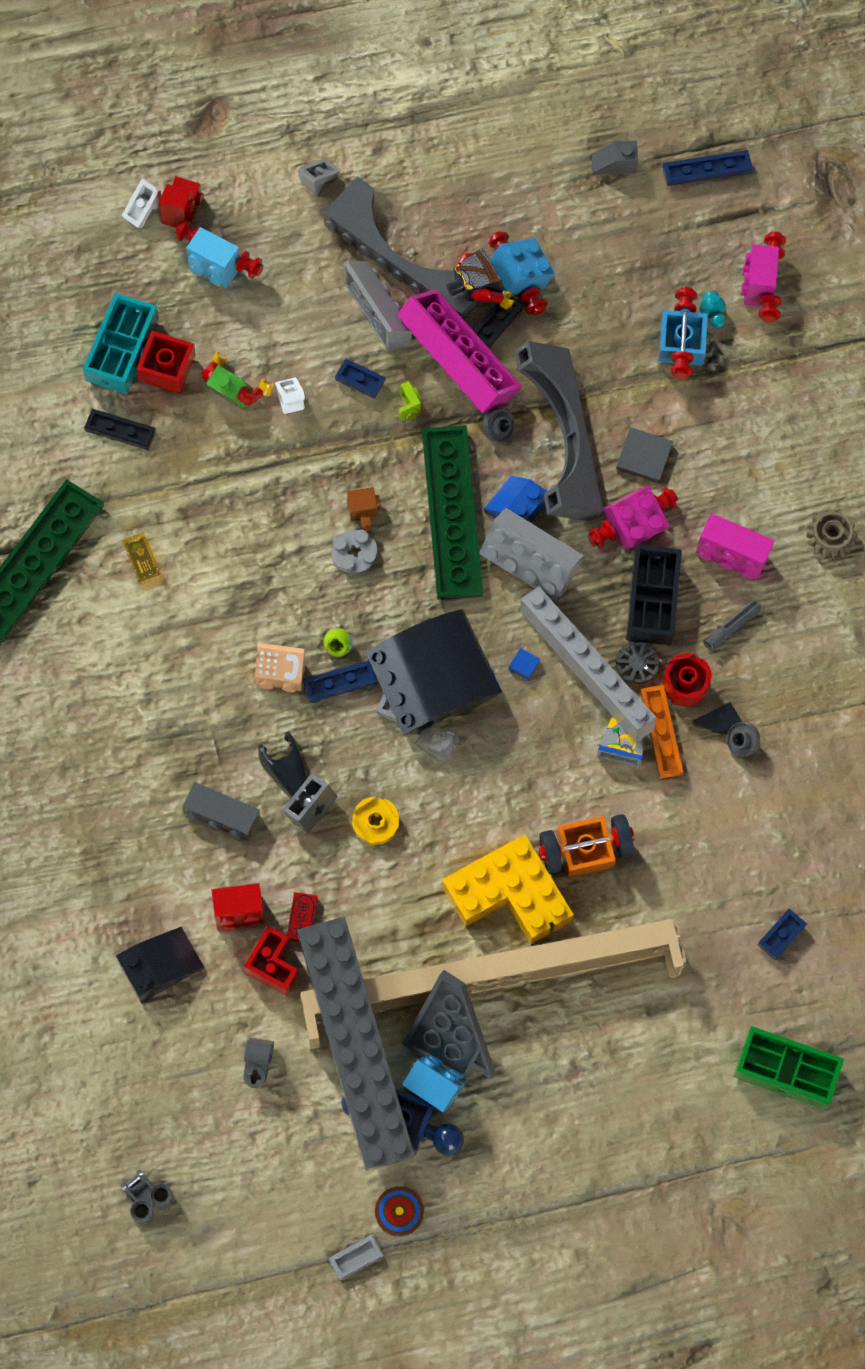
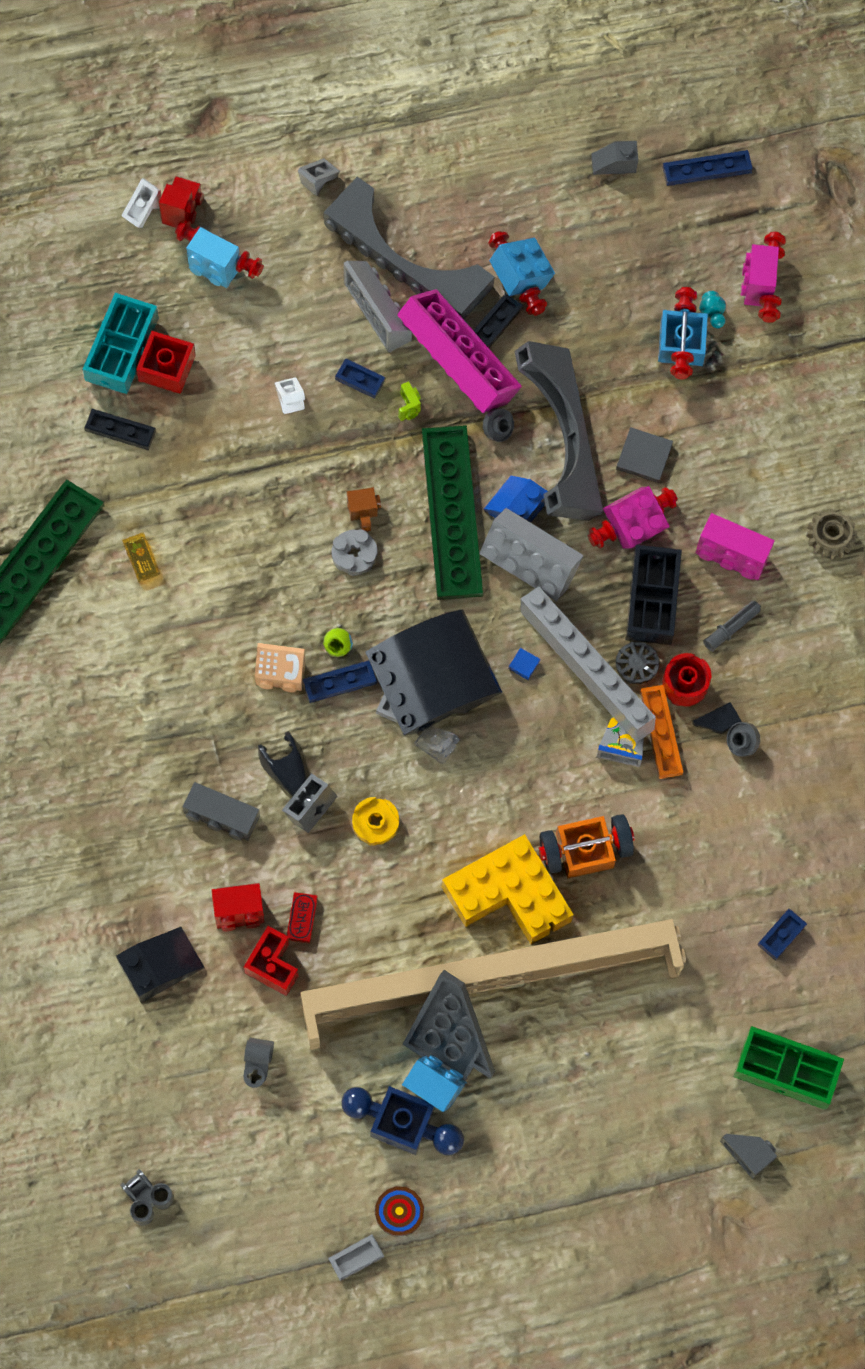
torso [202,351,274,410] -> none
dark grey brick [297,916,414,1172] -> none
torso [446,248,514,309] -> none
none -> dark grey slope [720,1134,777,1179]

